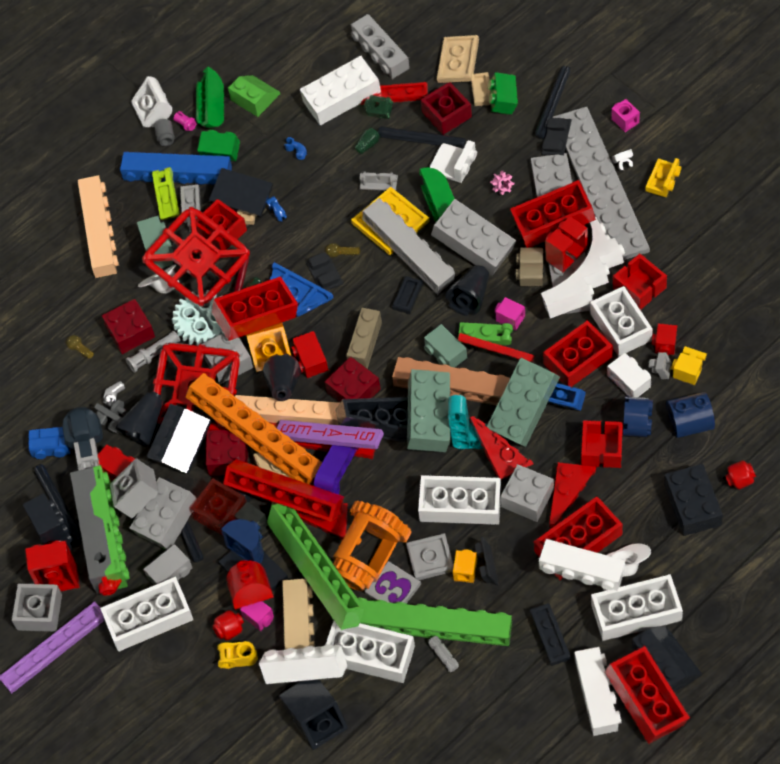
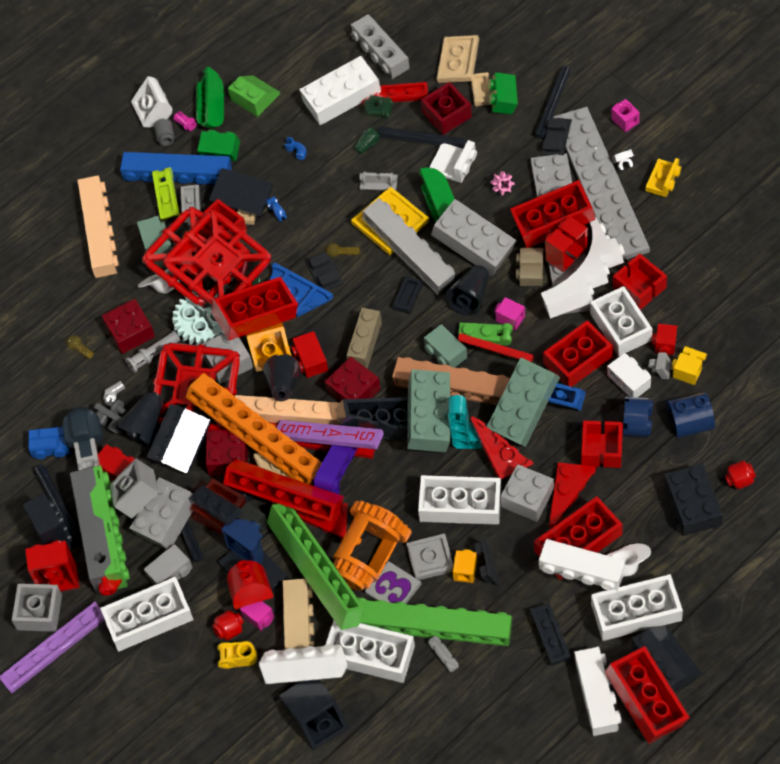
none -> red plate [163,210,272,306]
none -> black plate [188,485,242,526]

